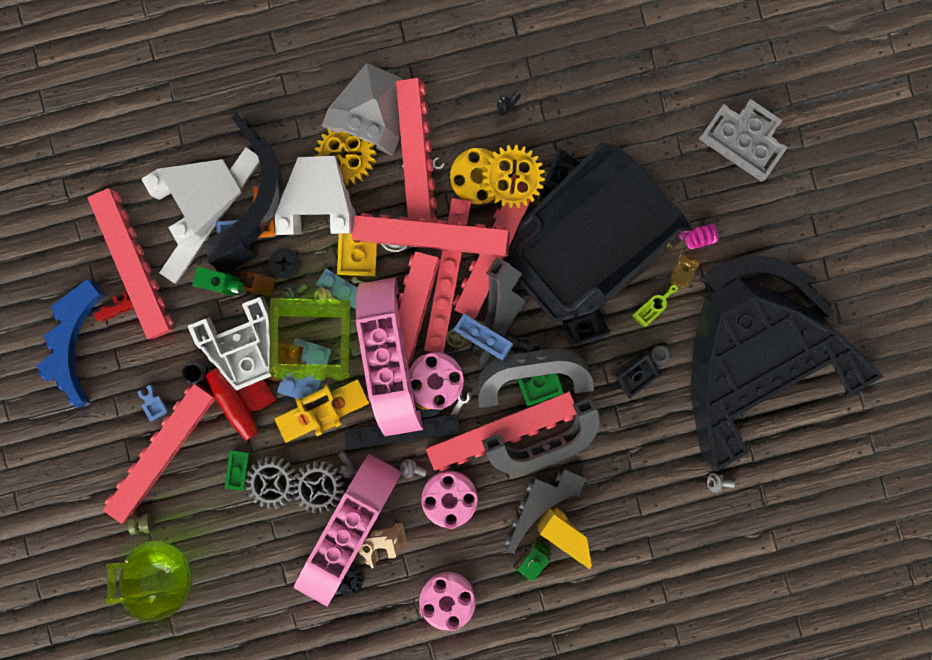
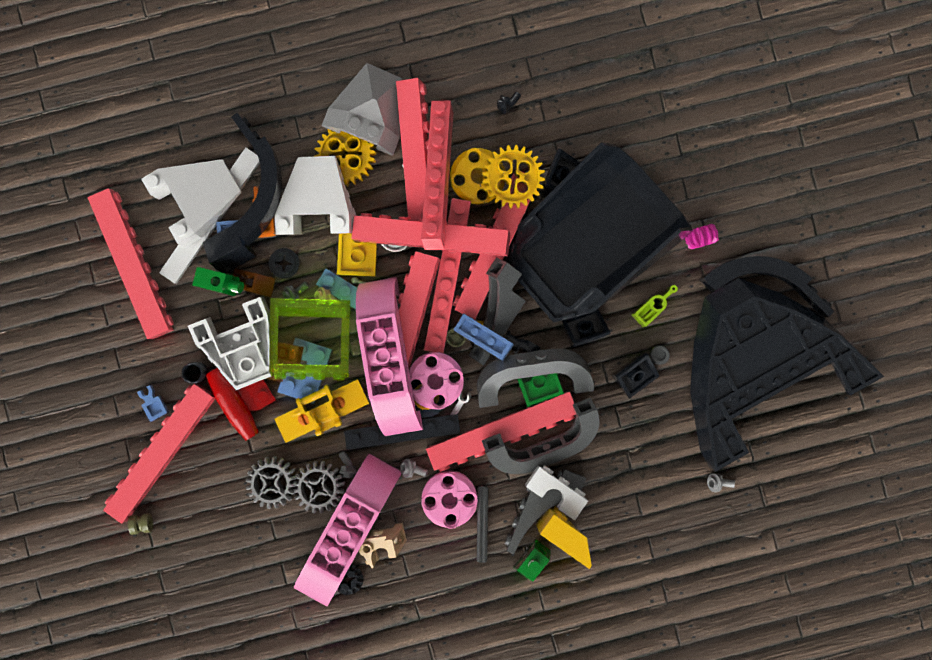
blue arch [36,279,106,407] -> none
red plate [94,292,134,322] -> none
clear neon green windscreen [104,541,193,622] -> none
green plate [224,450,250,491] -> none
bright pink piece [419,572,476,631] -> none
clear yellow plate [670,254,699,290] -> none
light grey piece [698,99,788,182] -> none
none -> coral brick [421,100,453,250]
none -> dark grey axle [477,486,488,562]
none -> white arch [525,465,588,520]

